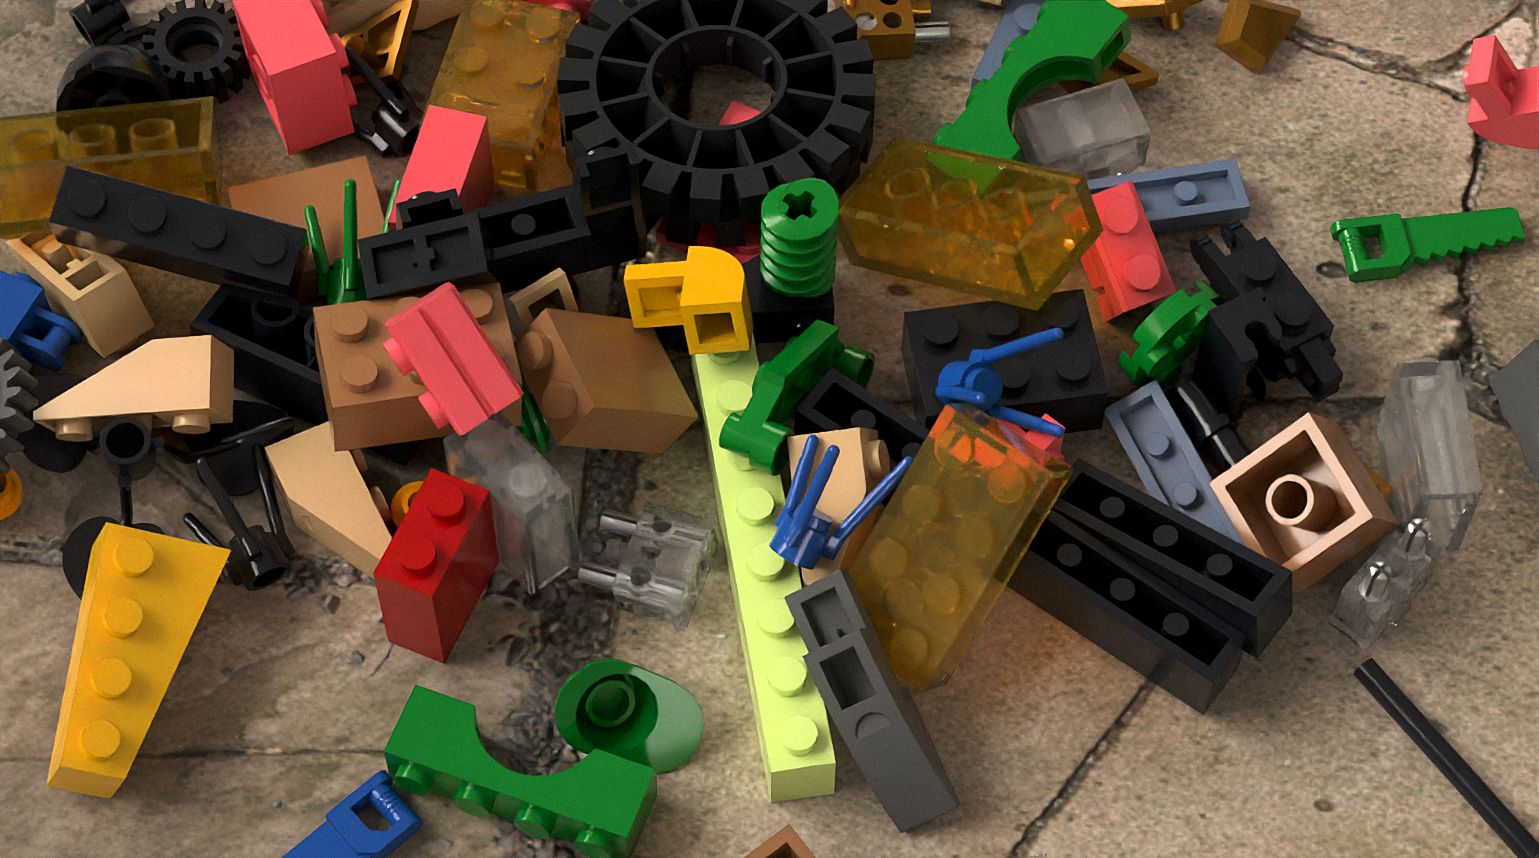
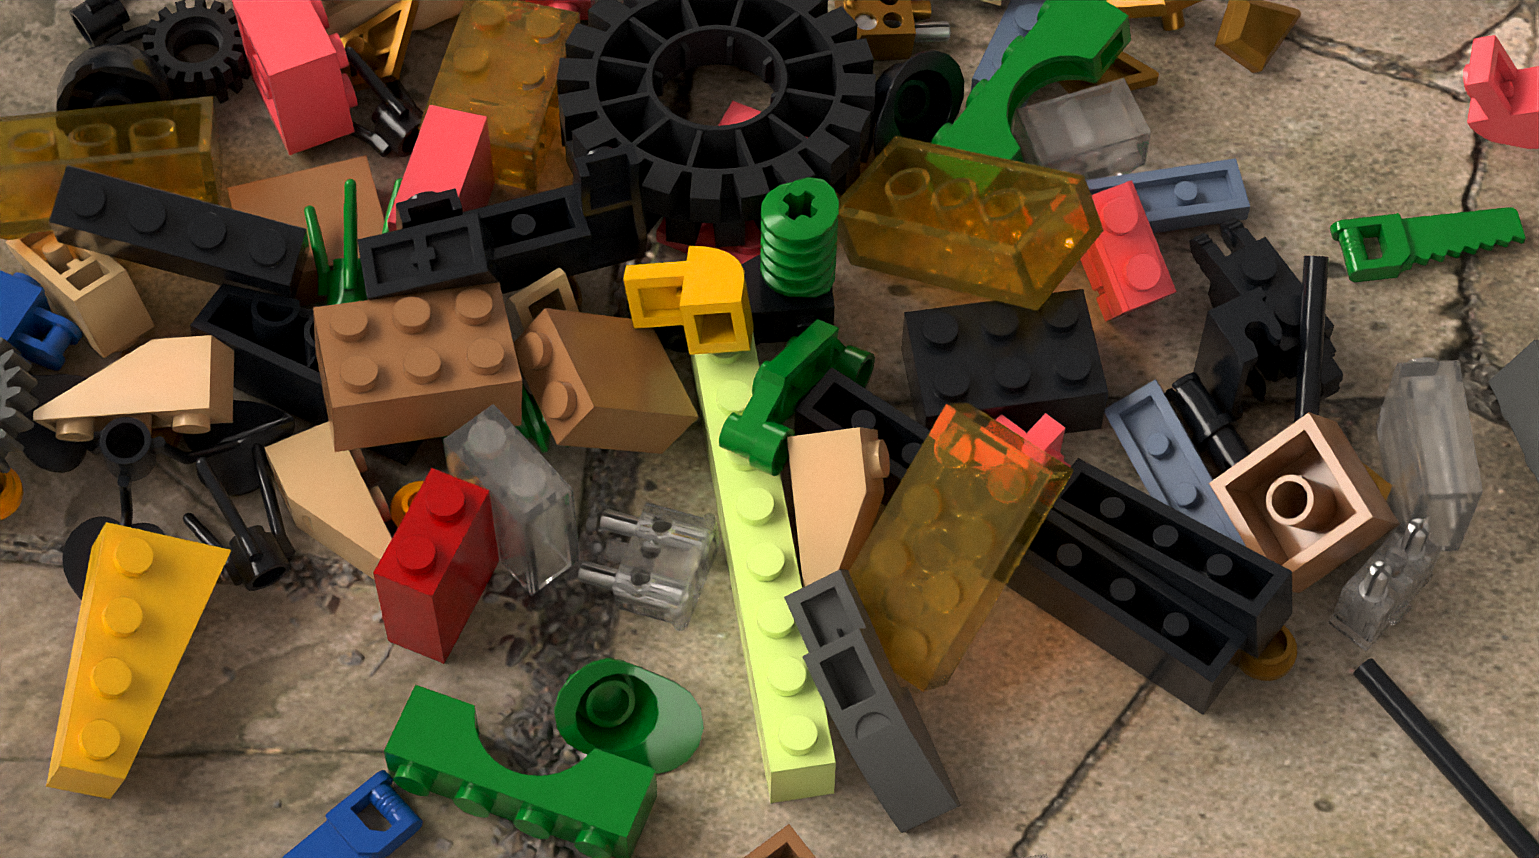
coral brick [382,282,524,436] -> none
blue plant [769,435,915,570] -> none
blue plant [936,328,1065,438] -> none
green plate [1118,281,1224,390] -> none
none -> black piece [873,50,964,187]
none -> pearl gold plate [1239,625,1298,681]
none -> black bar [1294,256,1329,422]

